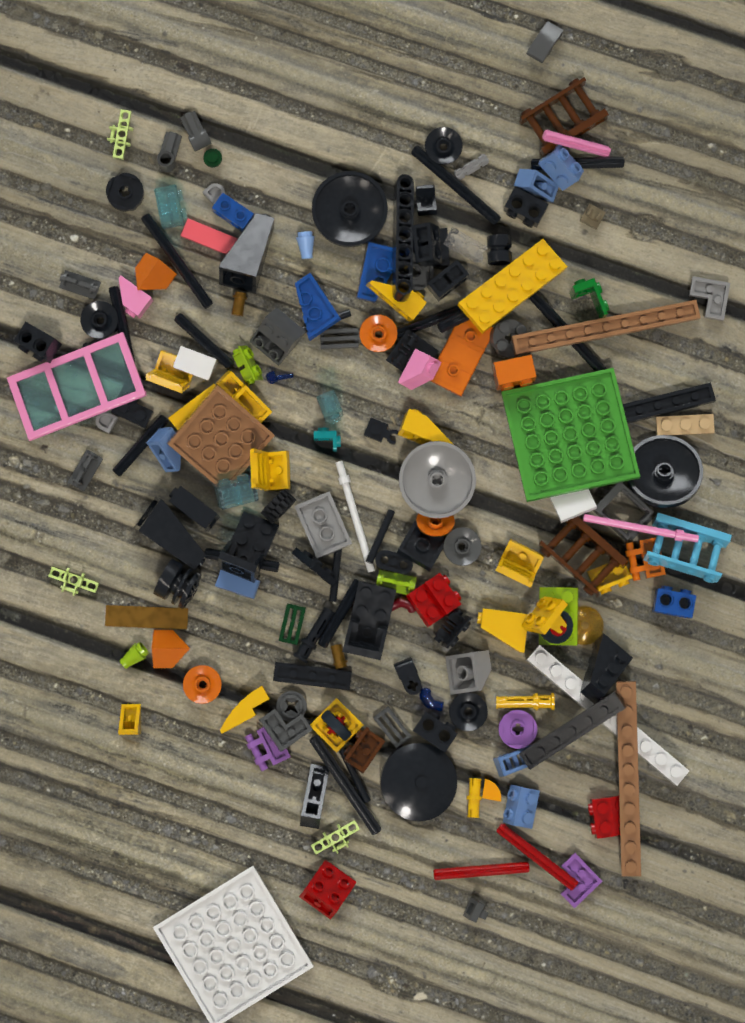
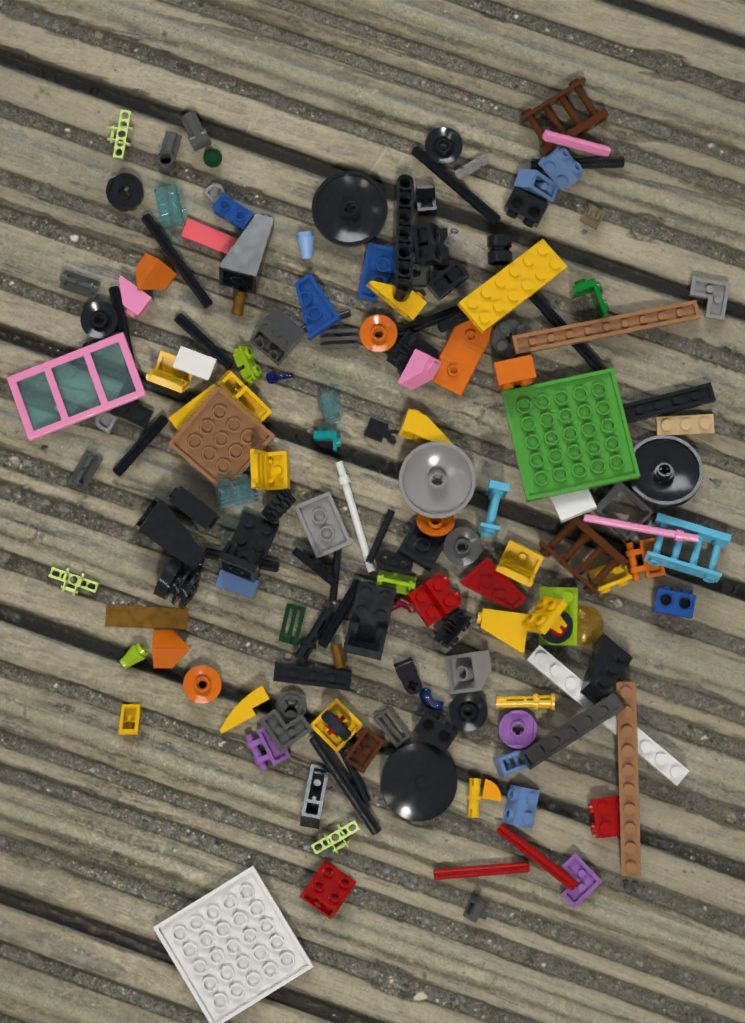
black brick [13,321,62,363] -> none
medium blue slope [146,427,181,472] -> none
dark grey slope [526,21,564,63] -> none
none -> red wing [459,557,527,612]
none -> medium azure fence [477,480,510,539]

